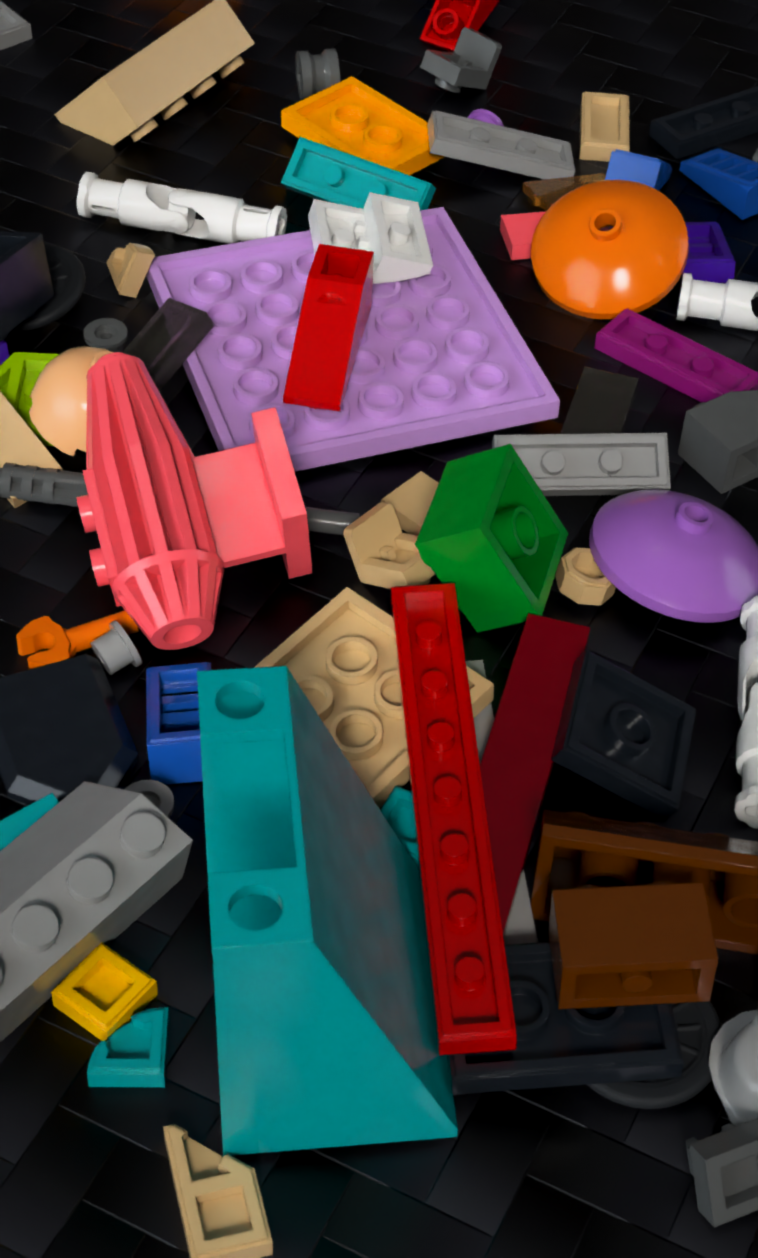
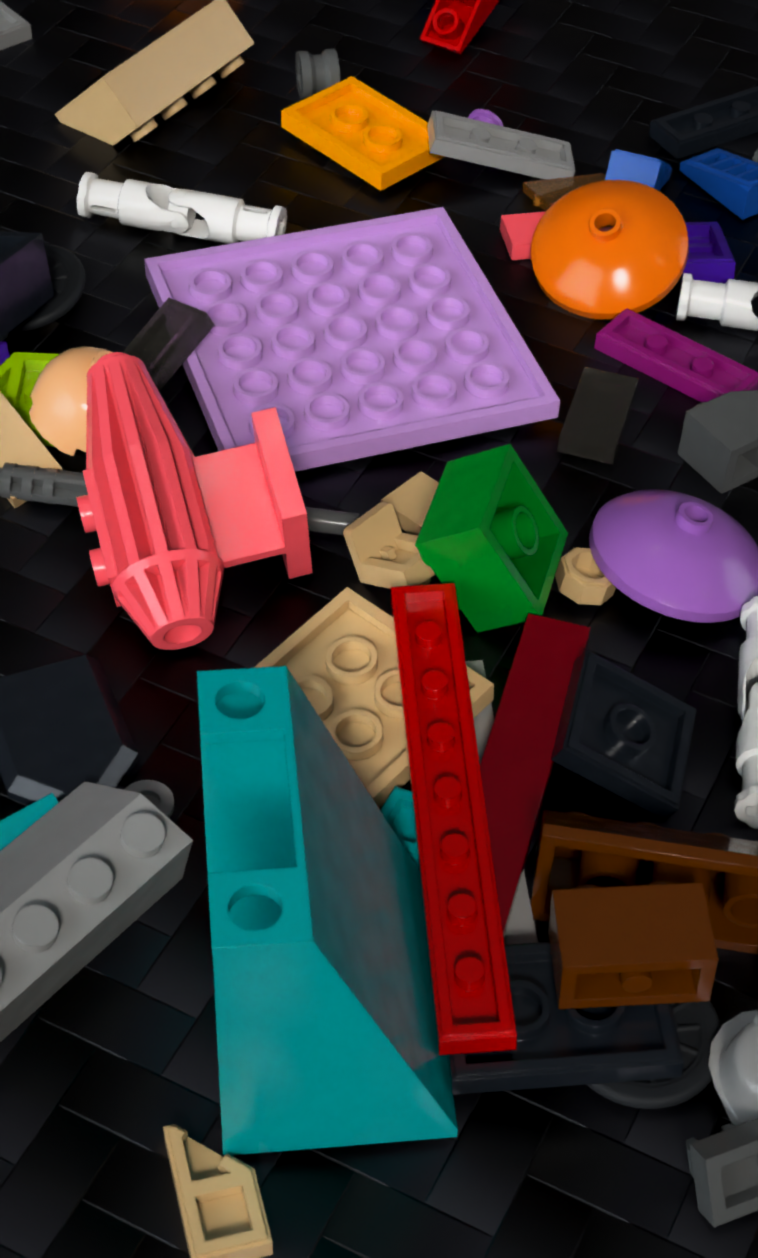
orange bar [16,610,138,670] -> none
yellow tile [51,943,158,1041] -> none
dark grey piece [83,318,128,353] -> none
teal tile [87,1007,170,1088] -> none
light grey piece [90,620,142,675] -> none
tan tile [106,243,155,298] -> none
blue slope [146,662,211,785] -> none
teal tile [281,137,436,211] -> none
red slope [283,244,374,411] -> none
white slope [308,192,433,284] -> none
dark grey bracket [420,27,502,93] -> none
light grey tile [492,433,671,496] -> none
tan tile [579,92,630,162] -> none

